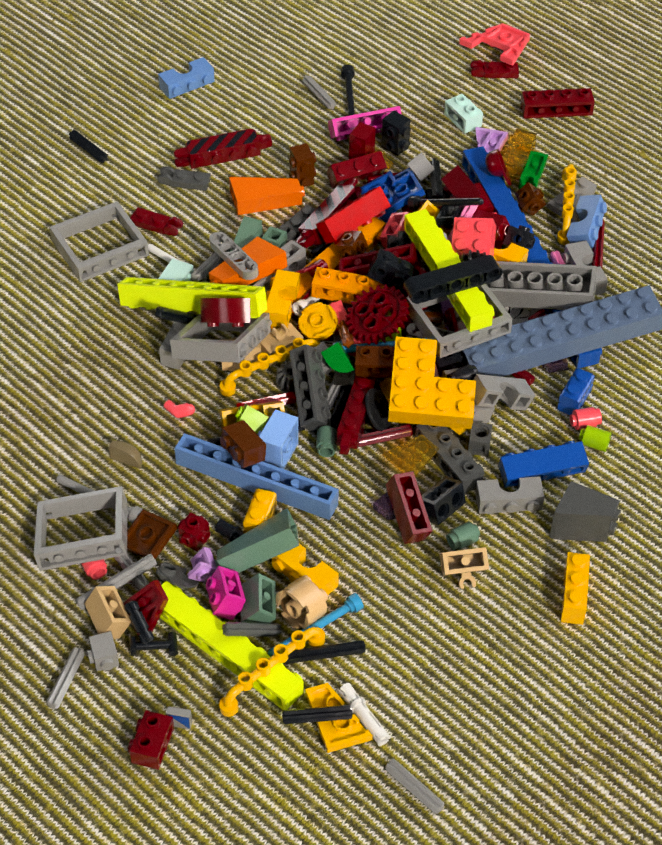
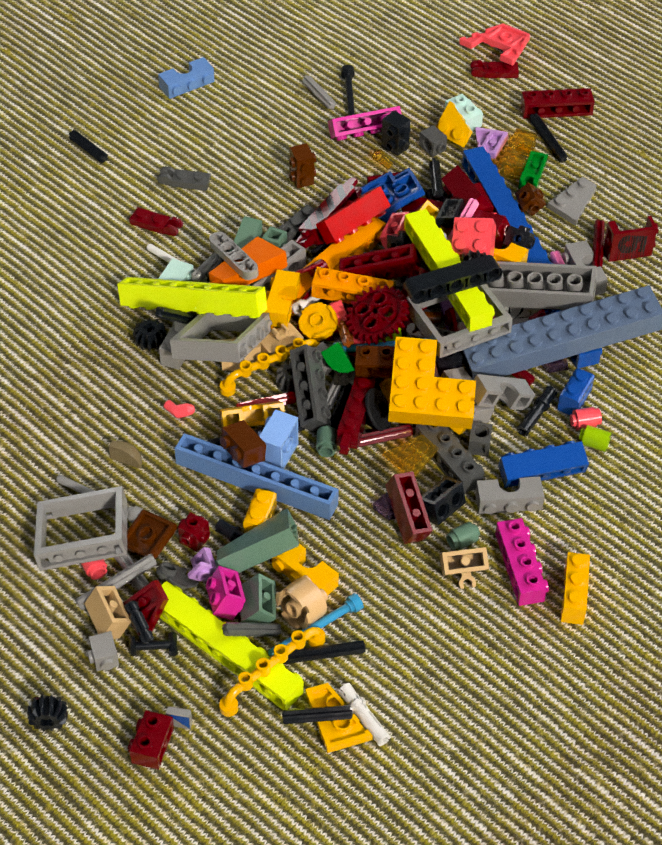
light grey axle [46,647,85,709] -> none
light grey window [49,201,149,282] -> none
dark red hinge [174,129,272,169] -> none
dark red brick [200,298,250,327] -> none
orange slope [229,177,305,215] -> none
brick [235,404,269,434] -> none
dark red brick [326,151,387,189] -> none
reddish brown brick [336,231,368,258] -> none
dark red brick [349,122,376,159] -> none
black brick [366,248,415,293] -> none
light grey axle [385,759,444,814] -> none
light grey brick [407,152,435,181] -> none
black piece [408,196,484,211] -> none
black cone [447,364,479,380] -> none
dark red cap [485,149,511,186] -> none
dark grey slope [550,481,621,542] -> none
yellow bar [557,164,577,245] -> none
medium blue arch [567,195,607,248] -> none
none -> black gear [27,694,68,732]
none -> black gear [133,318,167,351]
none -> dark grey brick [419,125,447,157]
none -> yellow wing [436,101,472,148]
none -> dark pink brick [495,518,549,606]
none -> black pin [516,386,557,437]
none -> black axle [529,113,568,163]
none -> dark red panel [603,216,659,262]

